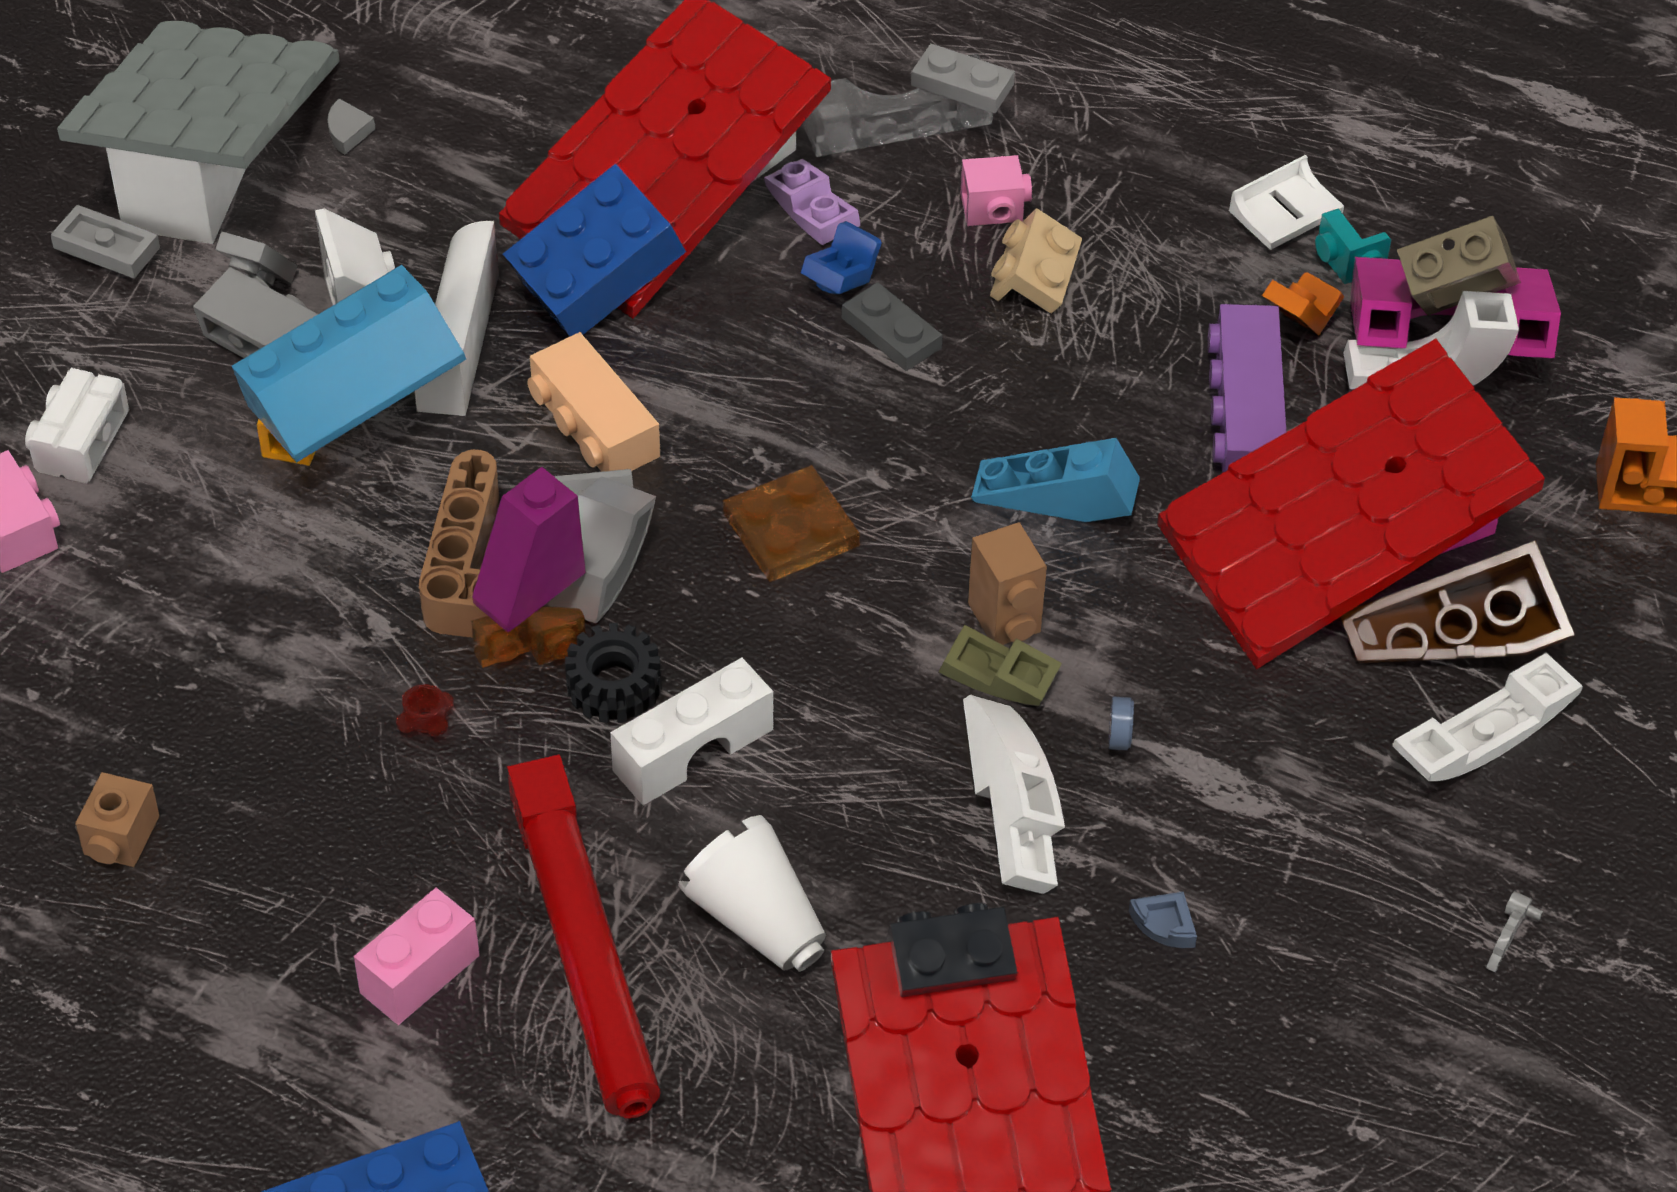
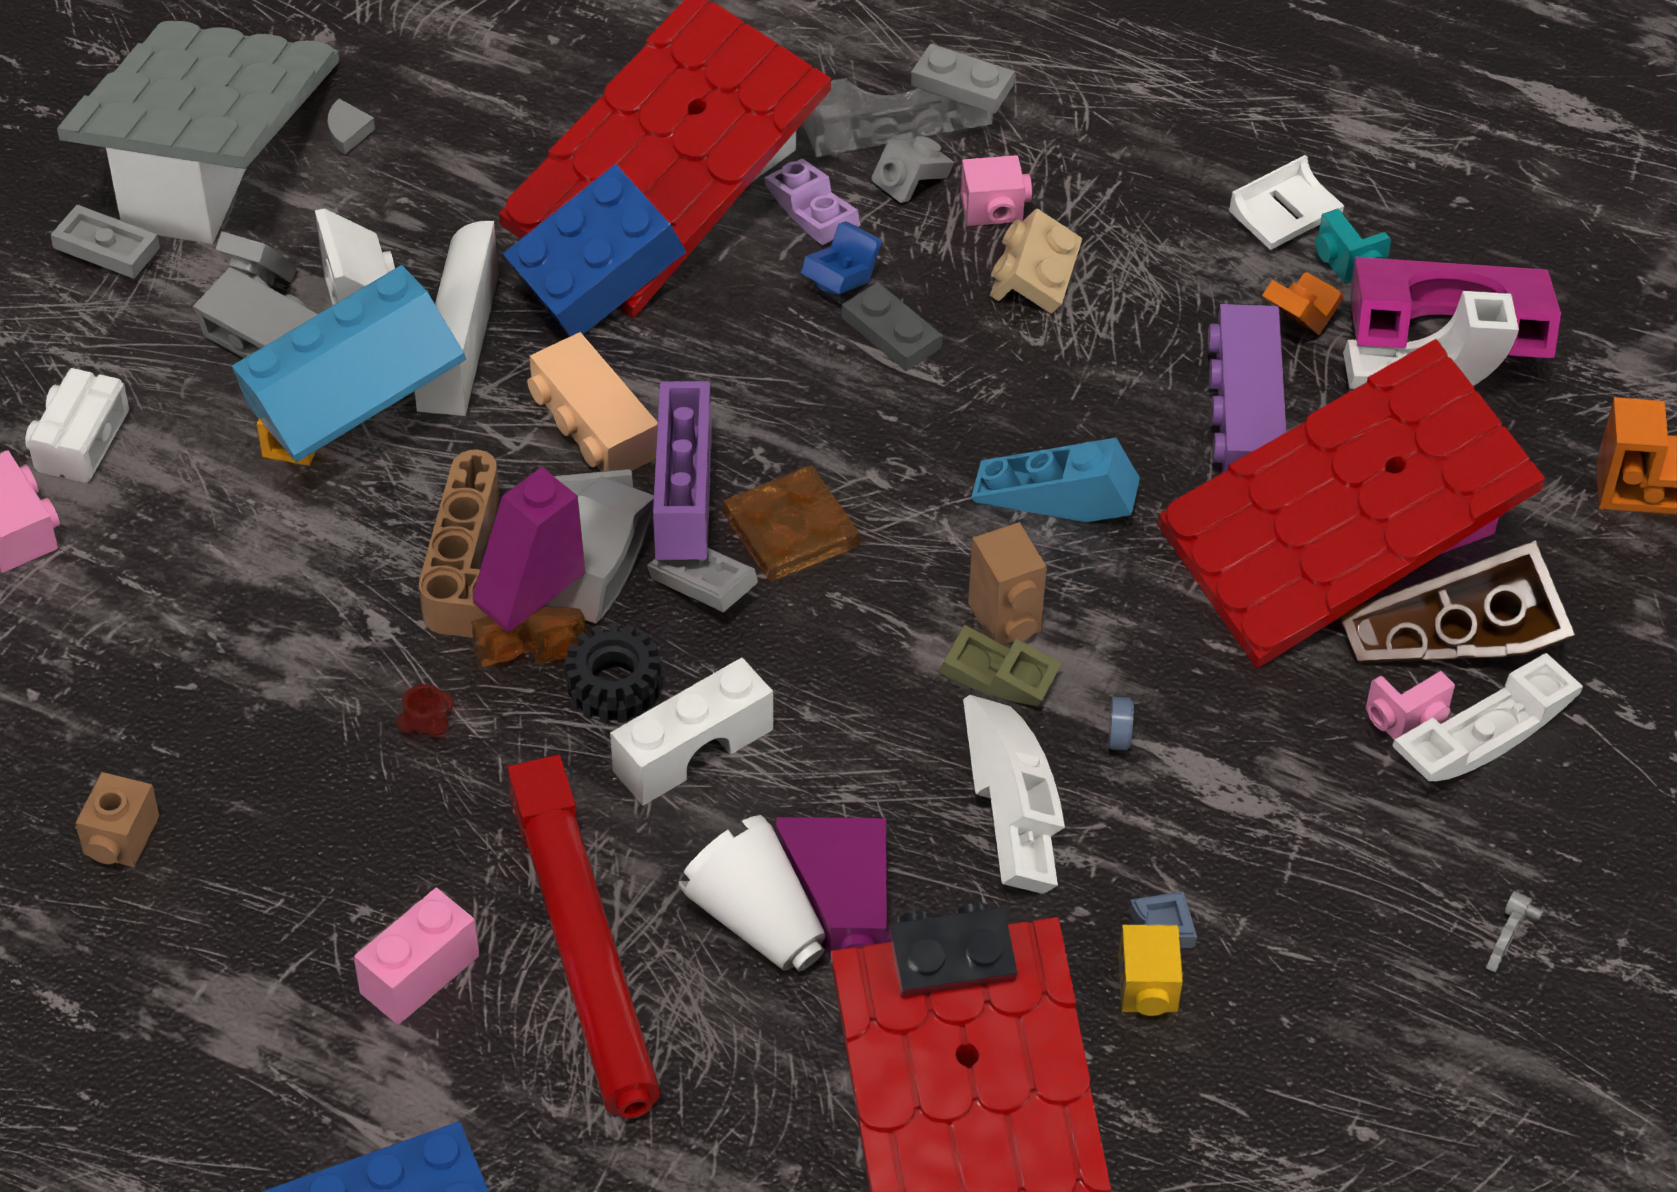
dark tan window [1397,216,1521,316] -> none
none -> light grey plate [647,548,758,612]
none -> medium lavender brick [653,381,712,560]
none -> magenta slope [776,817,887,958]
none -> light grey bracket [872,136,955,203]
none -> yellow brick [1118,925,1183,1016]
none -> bright pink bracket [1366,671,1455,740]

